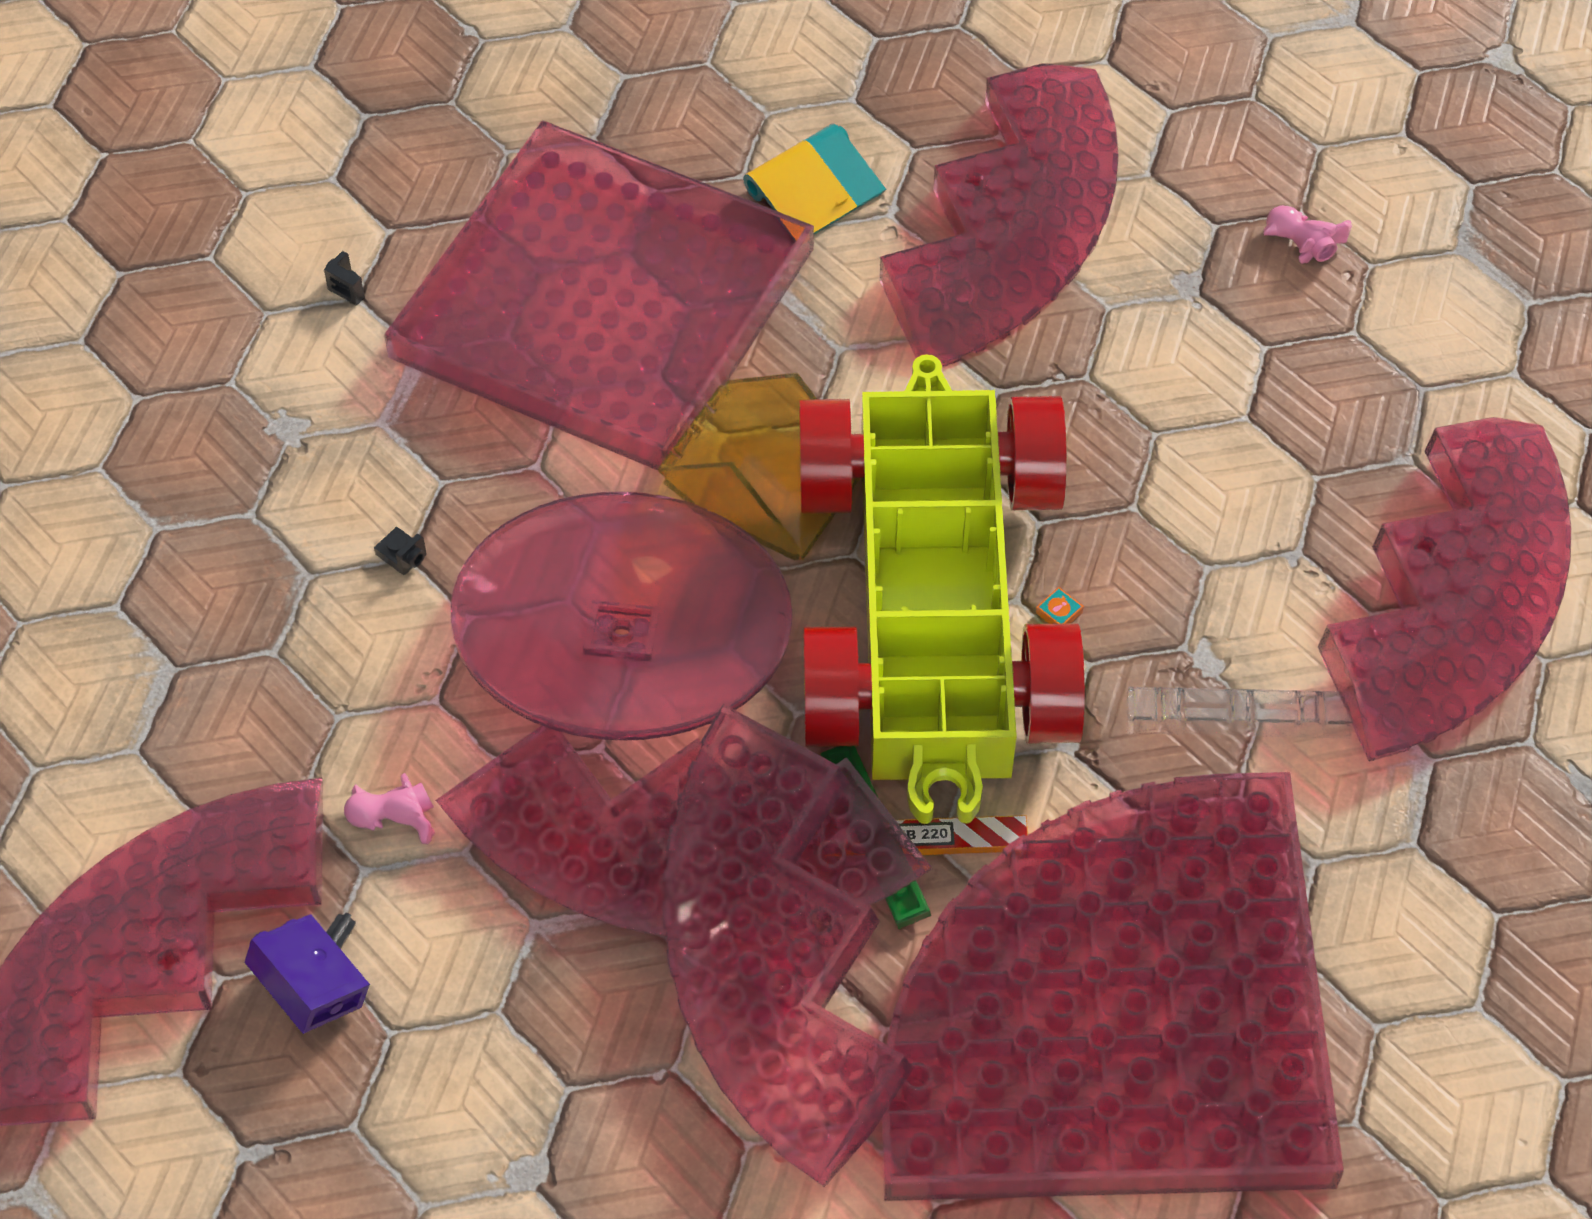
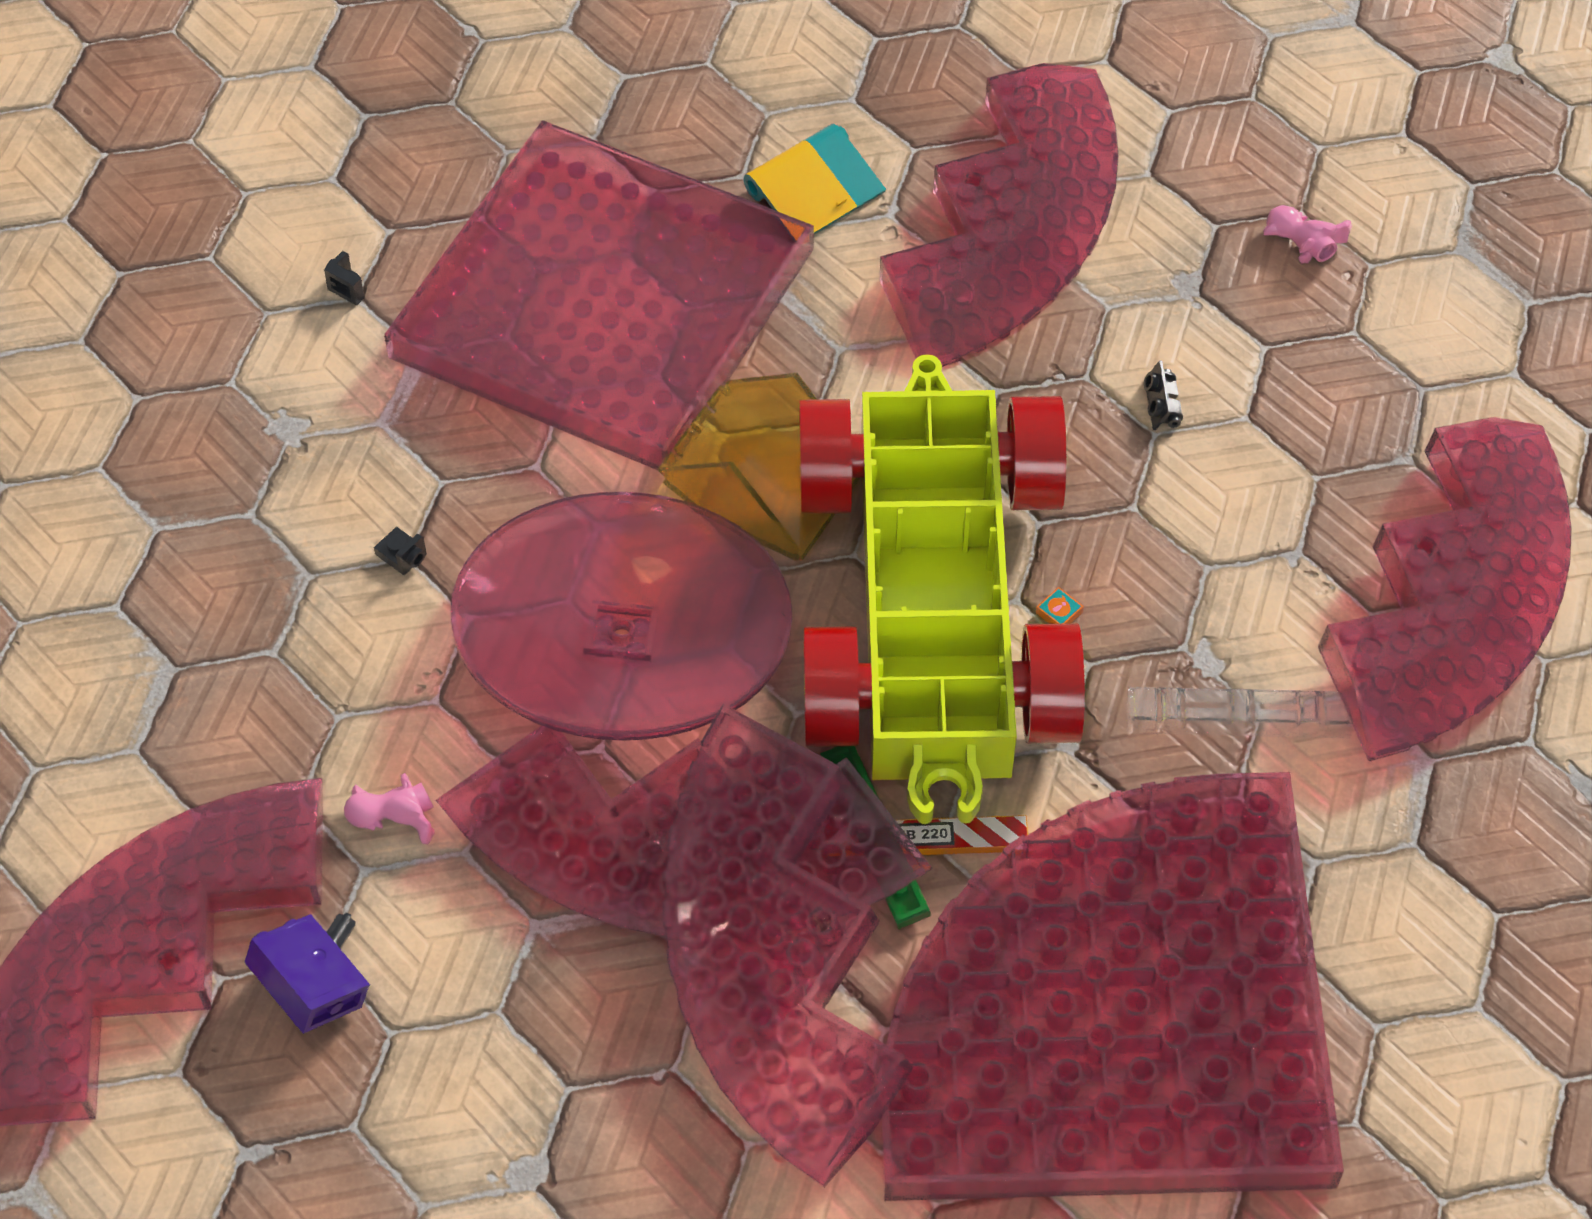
none -> black hinge [1144,360,1183,431]

